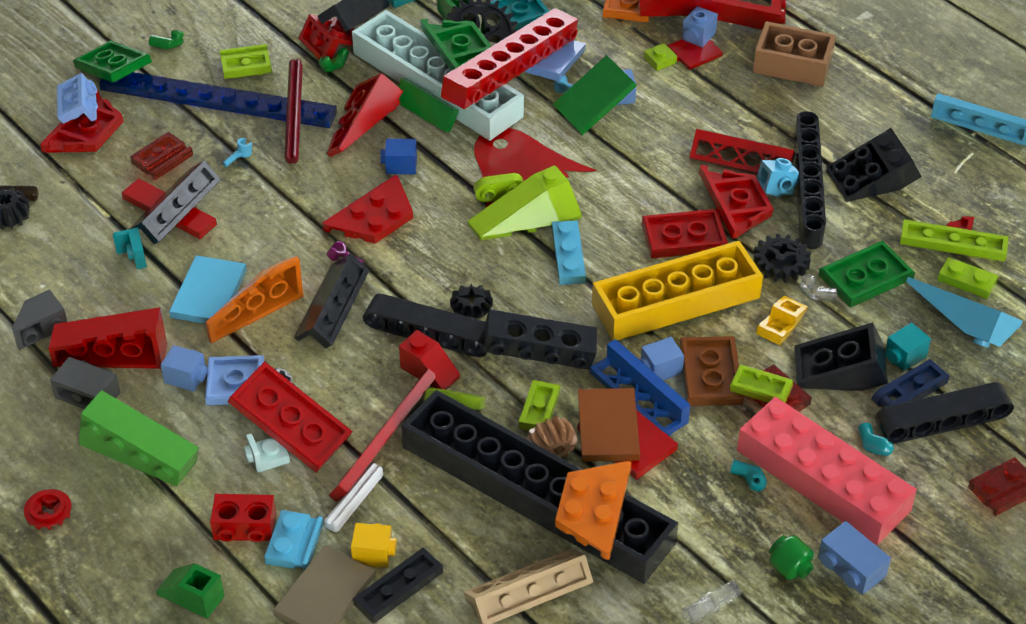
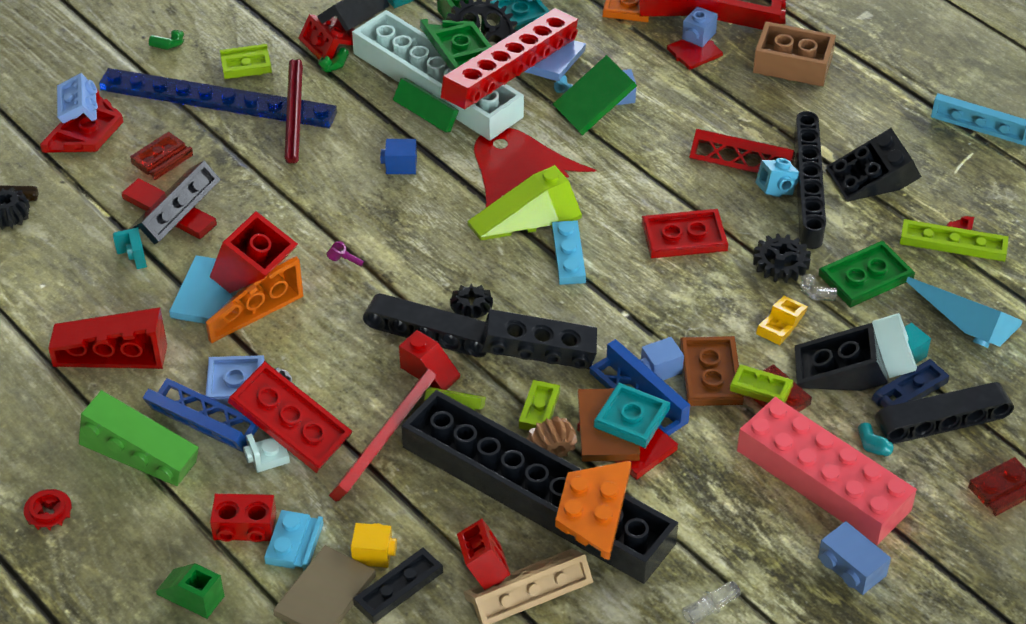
dark grey slope [12,289,67,350] -> none
dark grey brick [50,357,121,409] -> none
green tile [73,40,152,83] -> none
medium blue brick [161,345,208,392] -> none
medium azure hand [223,138,252,167] -> none
black panel [294,253,370,348] -> none
red wing [322,175,413,244] -> none
white axle [325,463,383,532] -> none
red wedge [326,73,403,157] -> none
lime plate [473,173,524,202] -> none
yellow brick [592,241,763,341] -> none
lime plate [644,43,677,71] -> none
red wing [698,165,773,238] -> none
teal arm [730,459,767,492] -> none
green head [768,535,814,580] -> none
lime plate [937,257,999,299] -> none
none -> blue fence [142,378,259,453]
none -> red slope [210,211,298,293]
none -> red brick [457,519,511,590]
none -> teal tile [594,383,670,448]
none -> light aqua slope [872,313,917,378]

